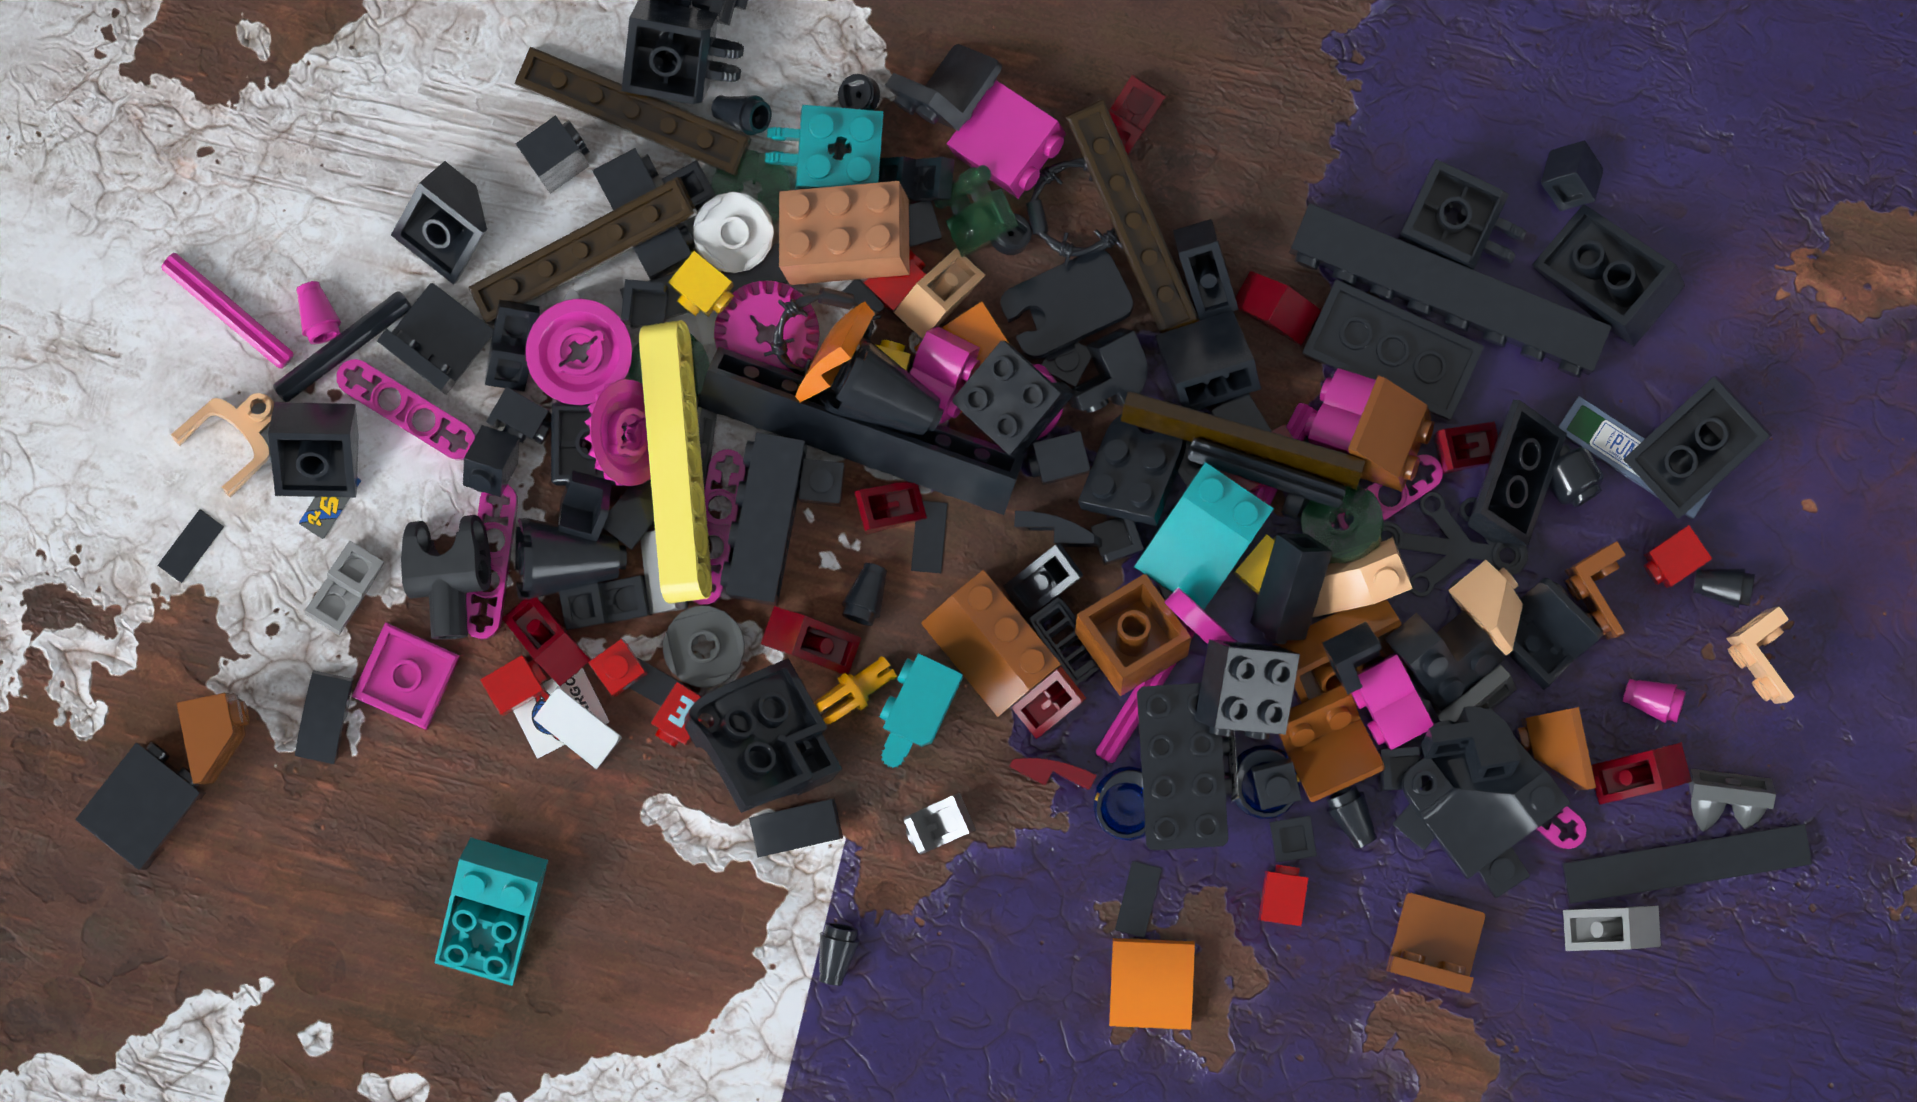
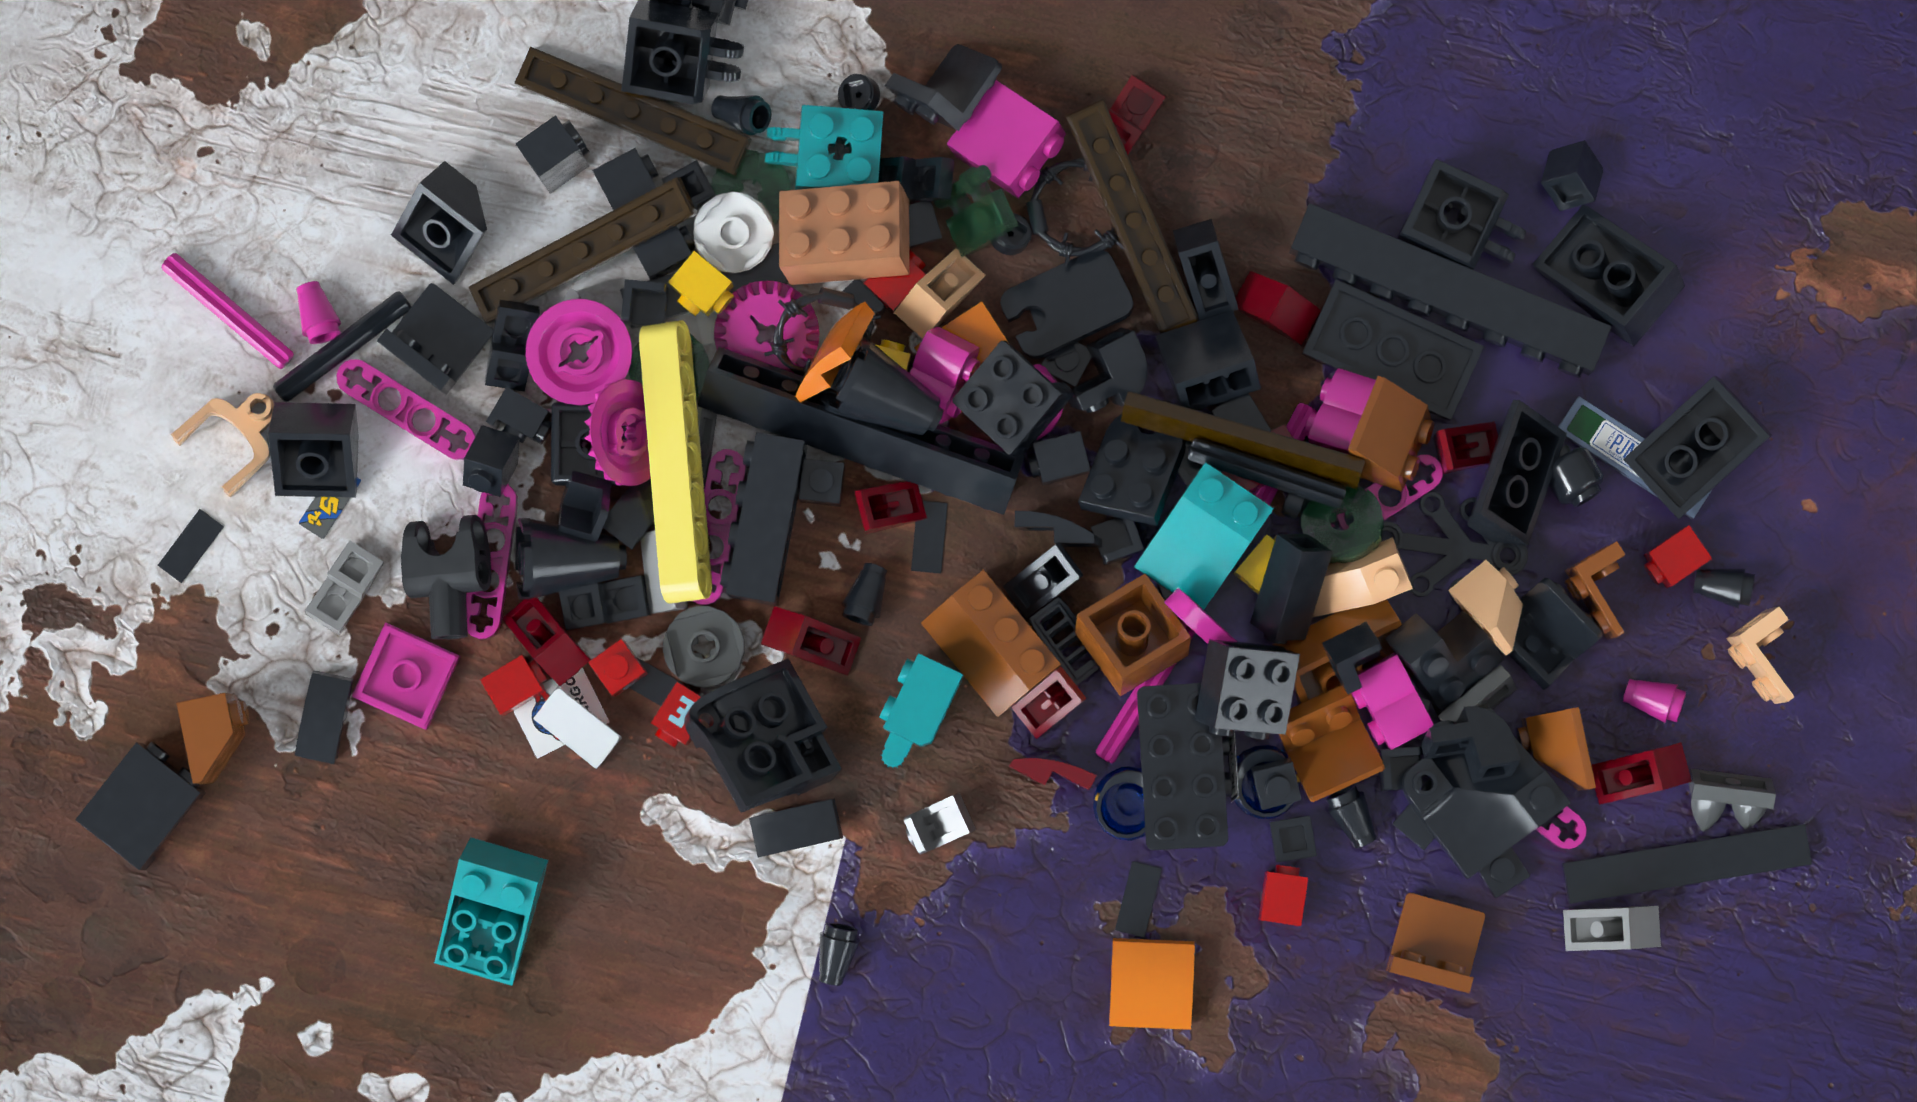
light orange arm [814,656,897,724] -> none

